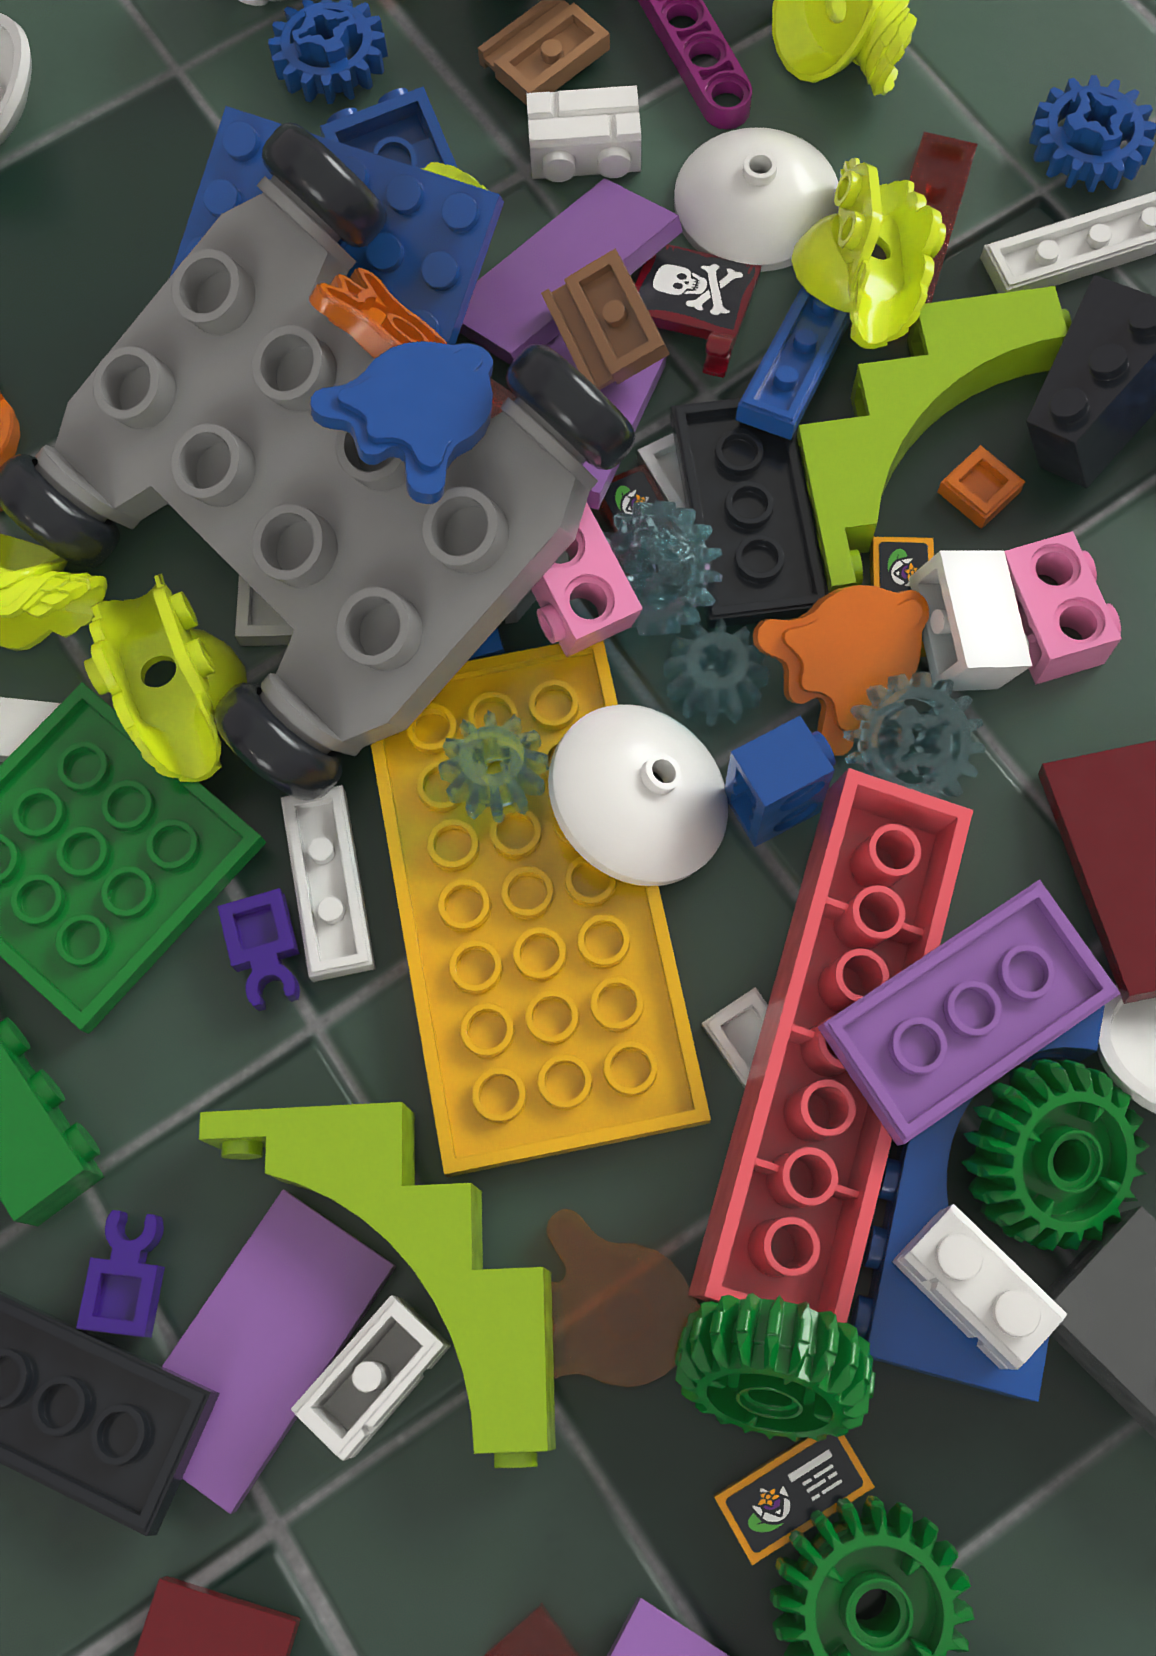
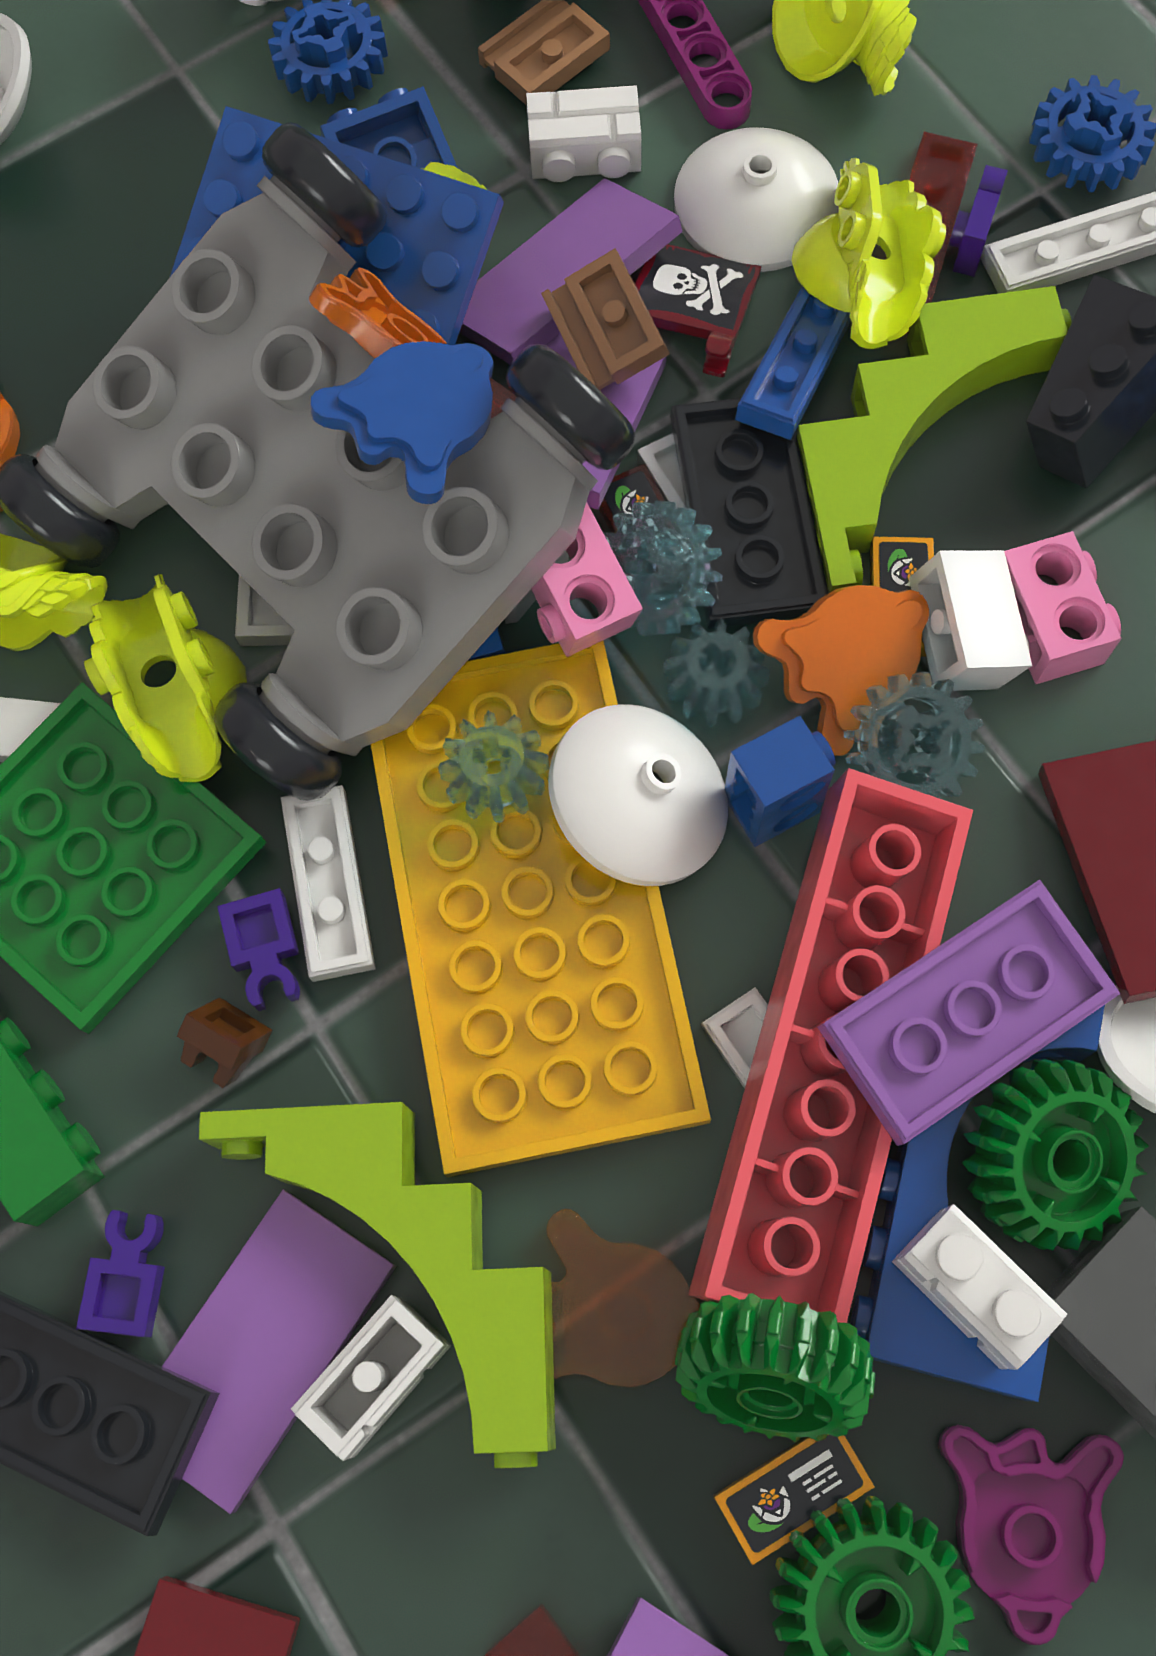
orange tile [937,445,1025,529] -> none
none -> reddish brown tile [177,997,273,1088]
none -> magenta tile [938,1424,1124,1645]
none -> dark purple plate [949,165,1008,277]

